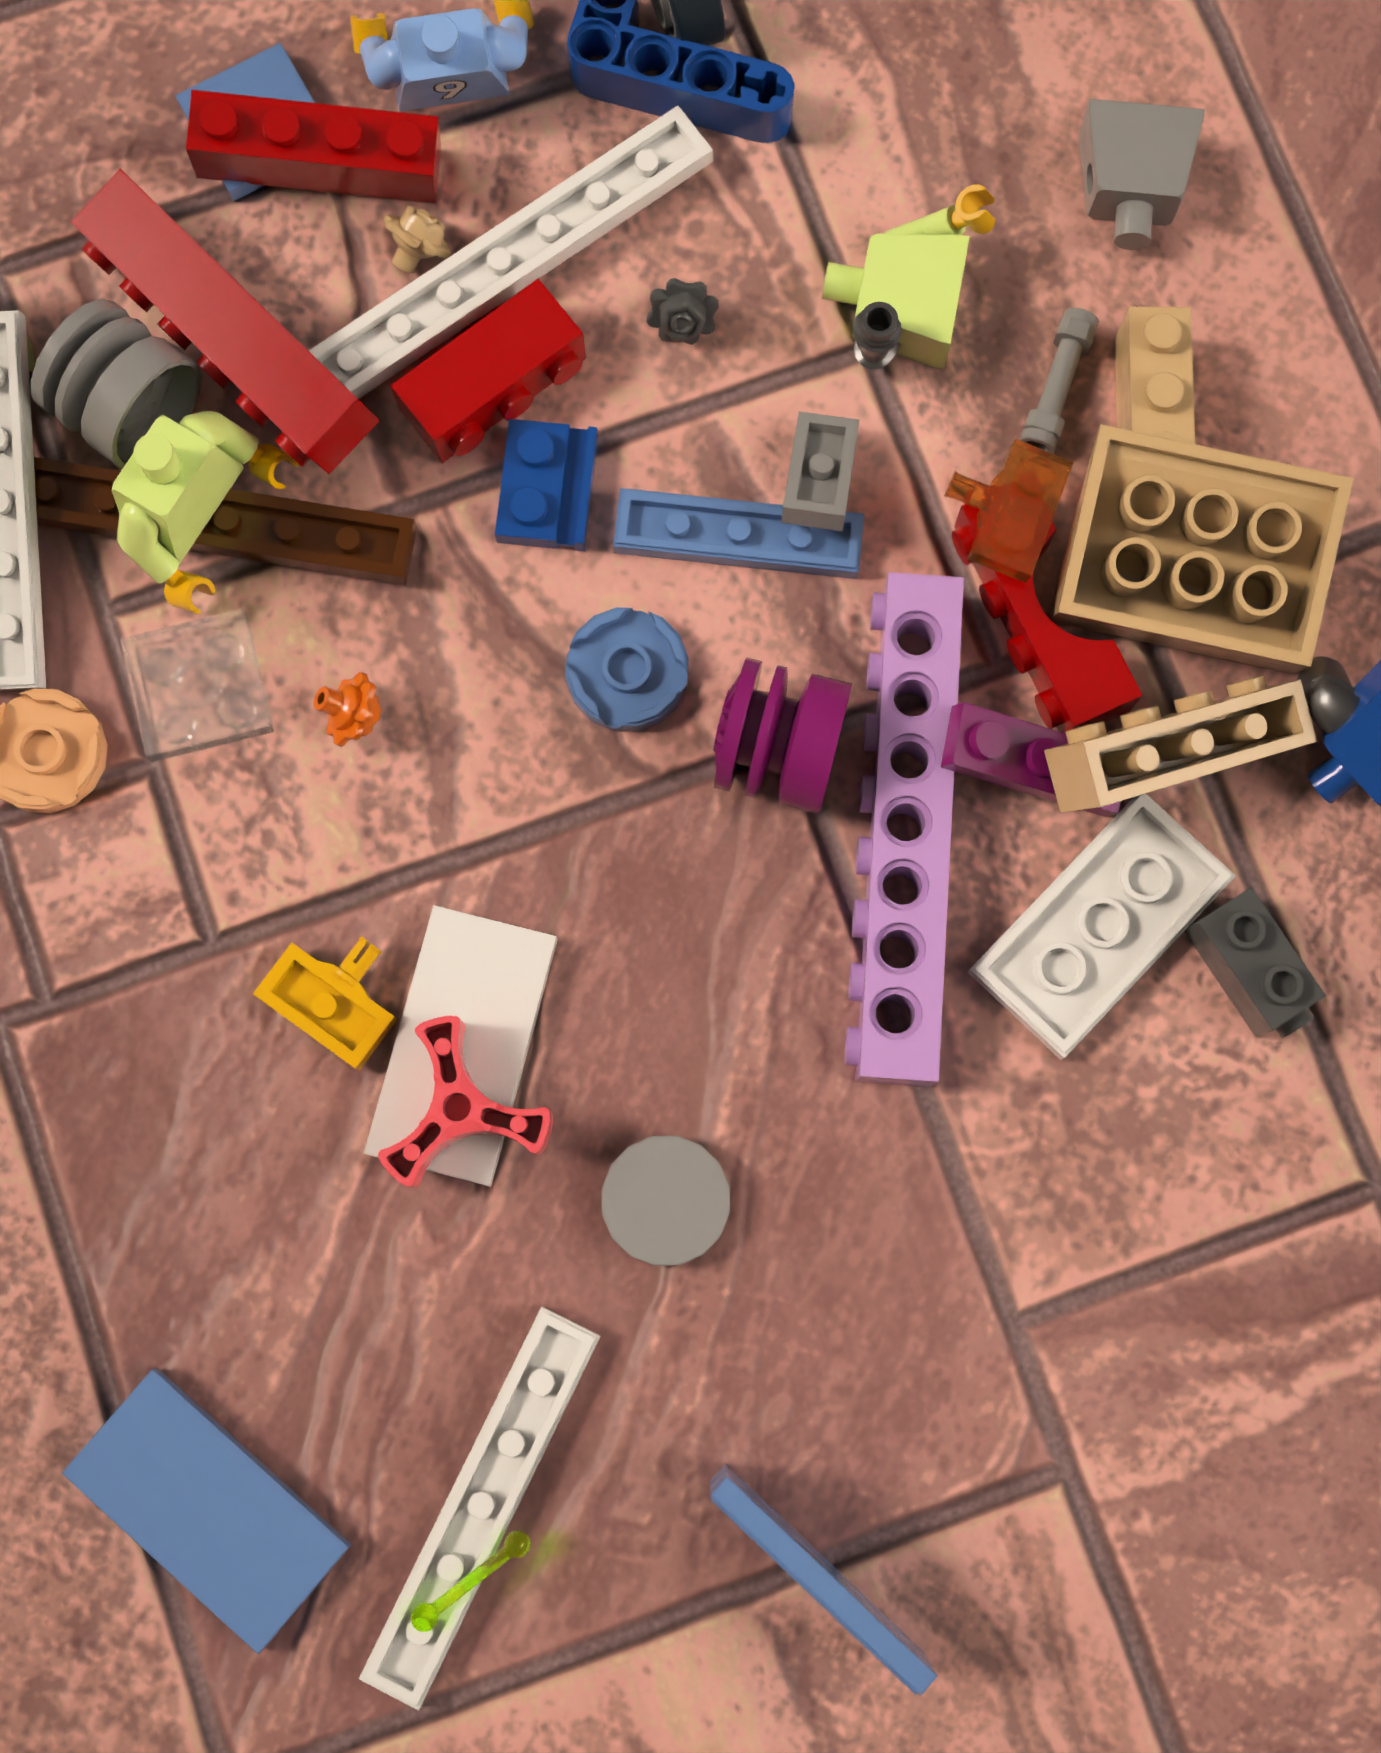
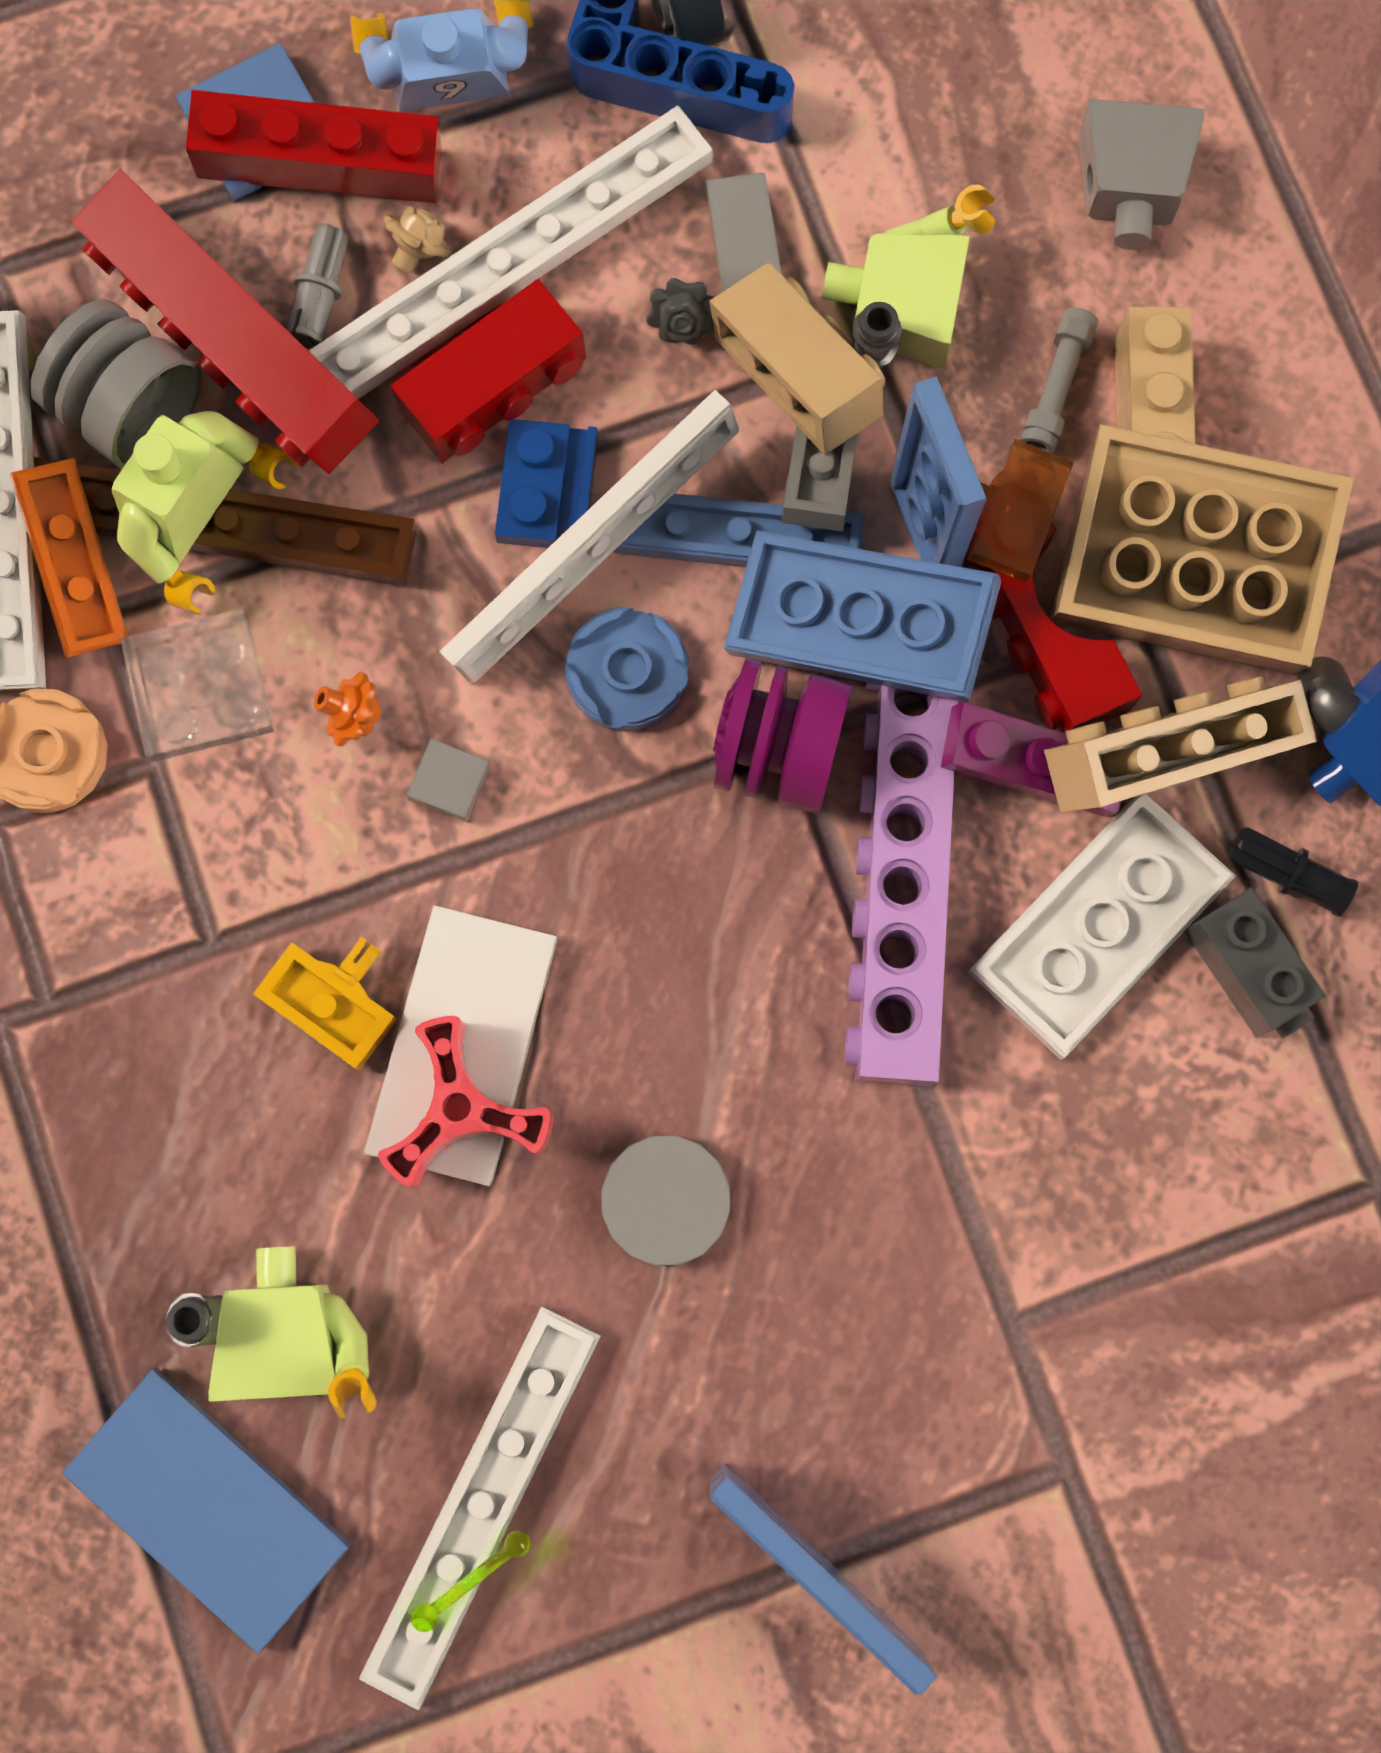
none -> orange tile [10,458,129,658]
none -> yellowish green torso [166,1246,377,1419]
none -> light grey axle [286,224,349,348]
none -> light grey tile [407,739,491,822]
none -> white tile [440,390,740,684]
none -> light grey tile [706,172,782,292]
none -> tan brick [709,262,885,455]
none -> medium blue tile [724,531,1001,703]
none -> medium blue tile [889,376,987,567]
none -> black axle [1228,827,1359,917]

